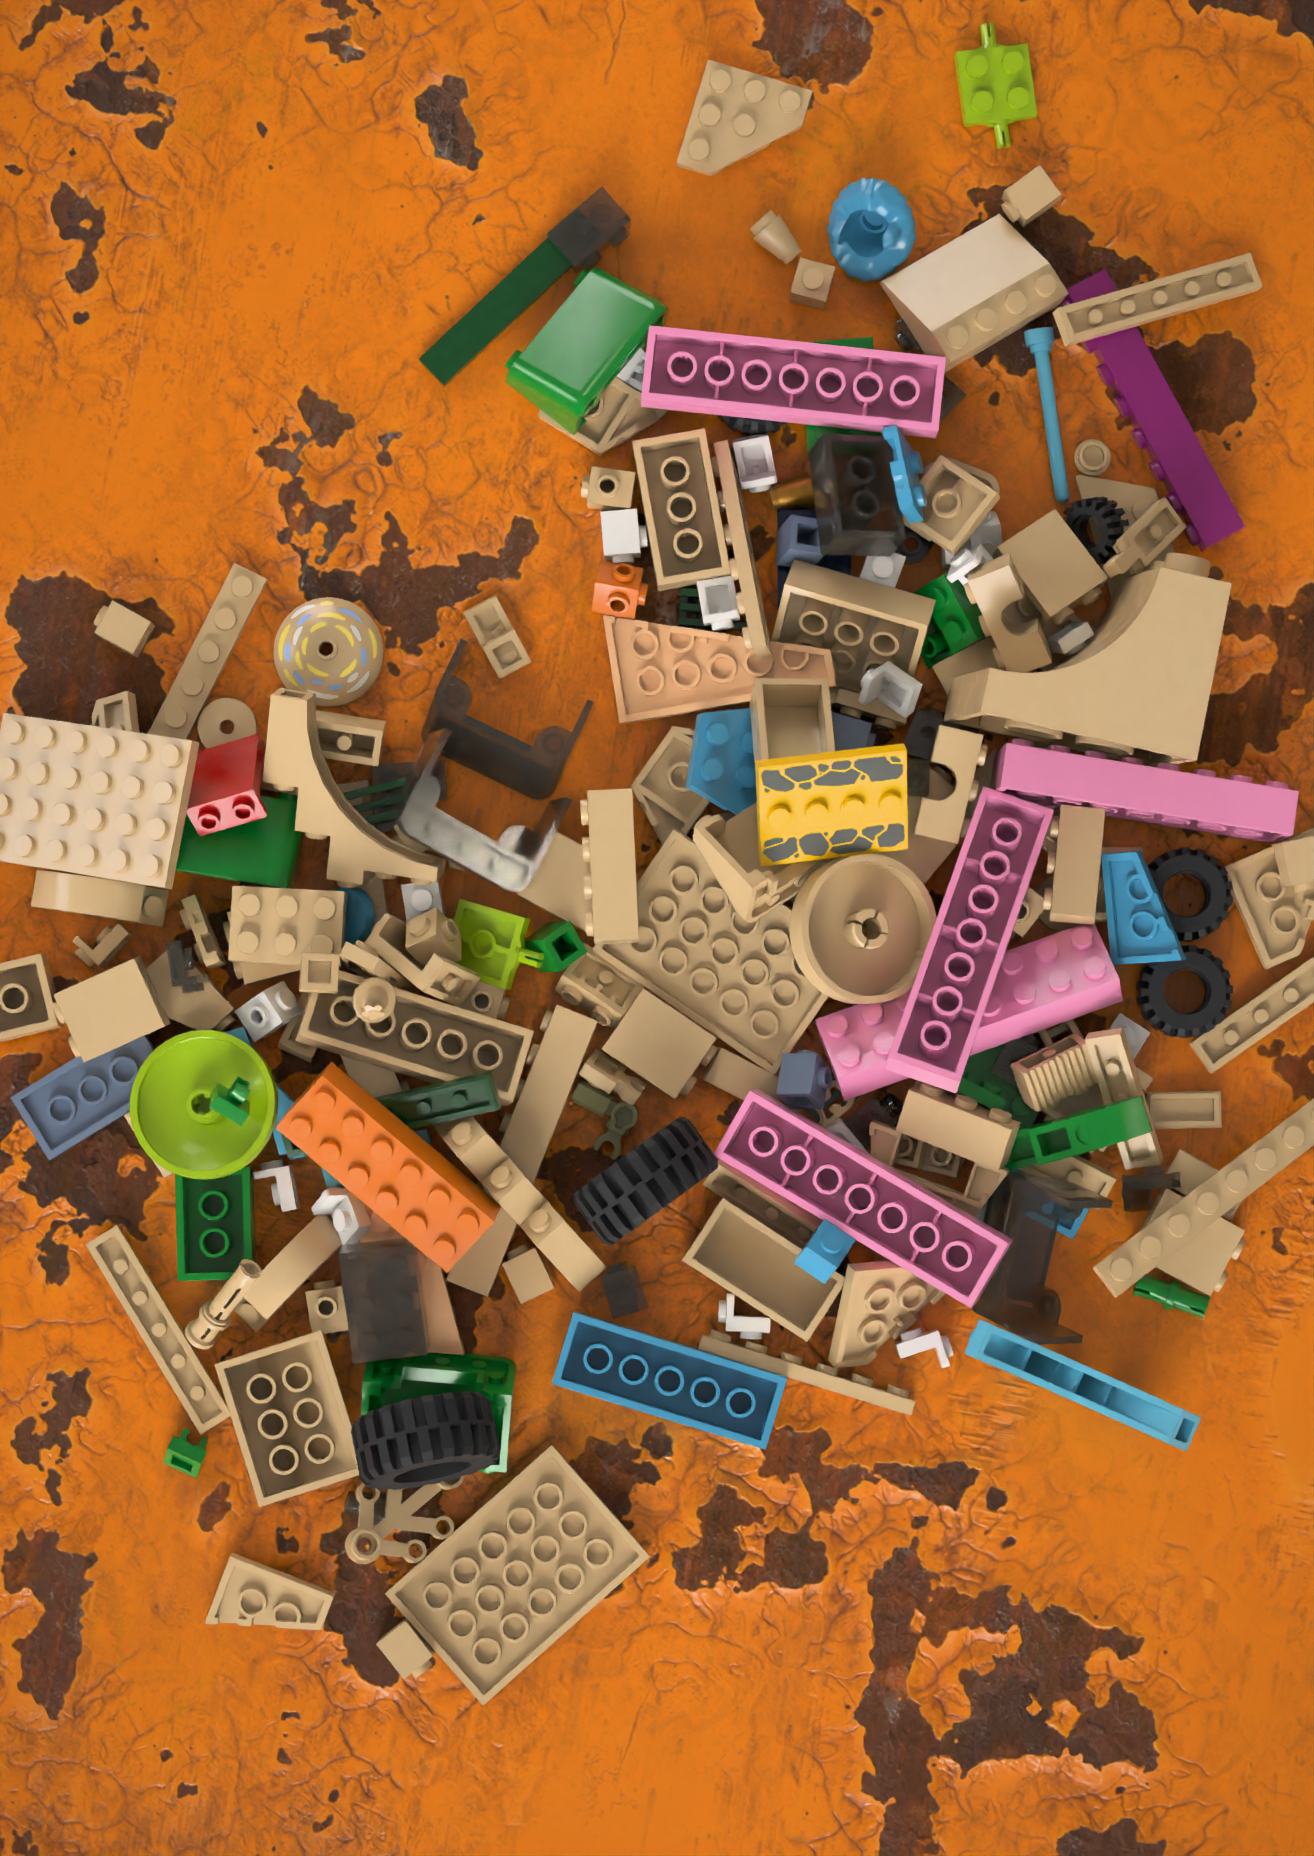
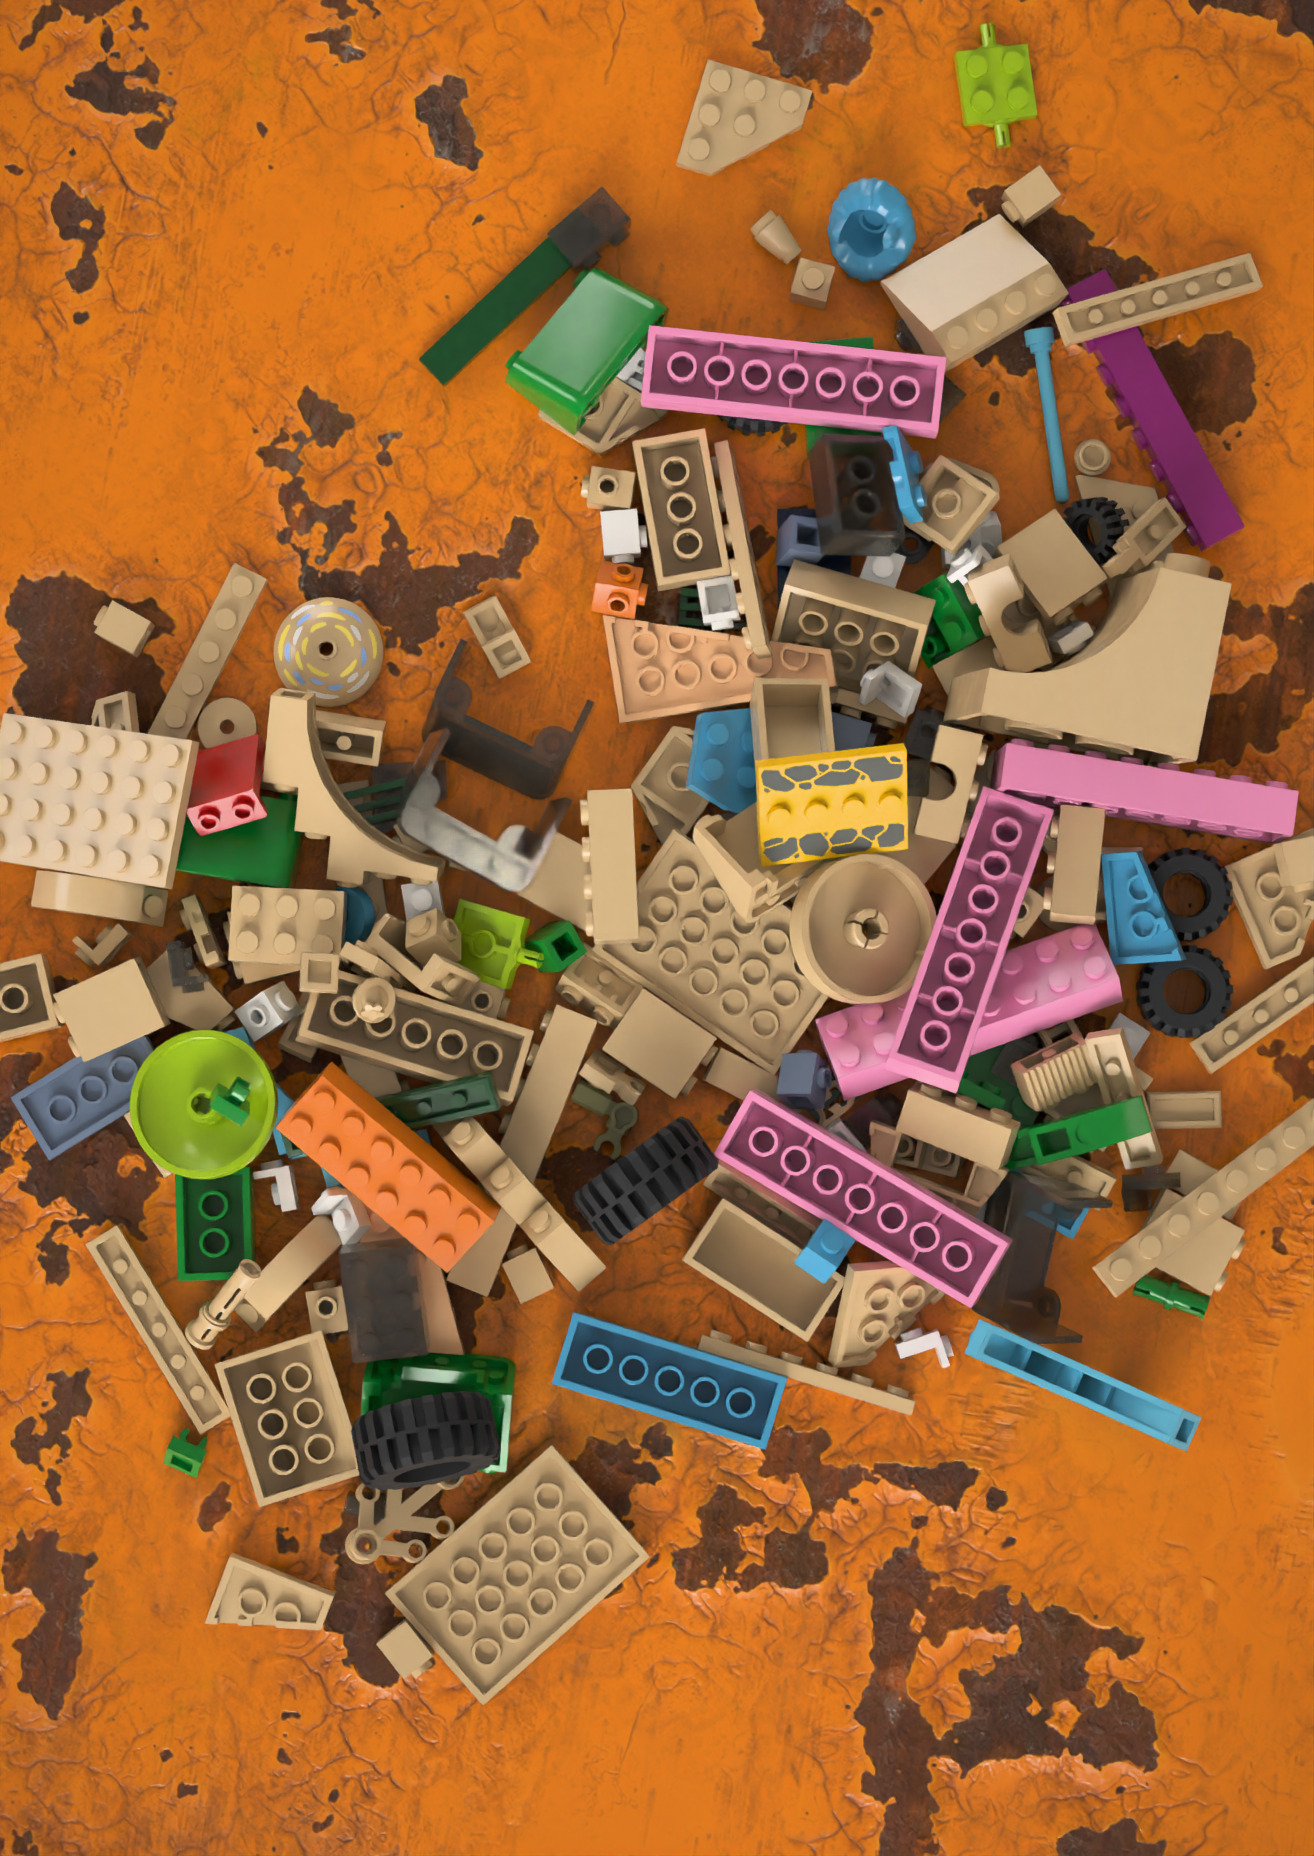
clear smoke bracket [600,1261,648,1319] -> none
white bracket [718,1293,771,1339] -> none
white bracket [732,432,777,493] -> none
pearl gold cone [768,472,824,510] -> none

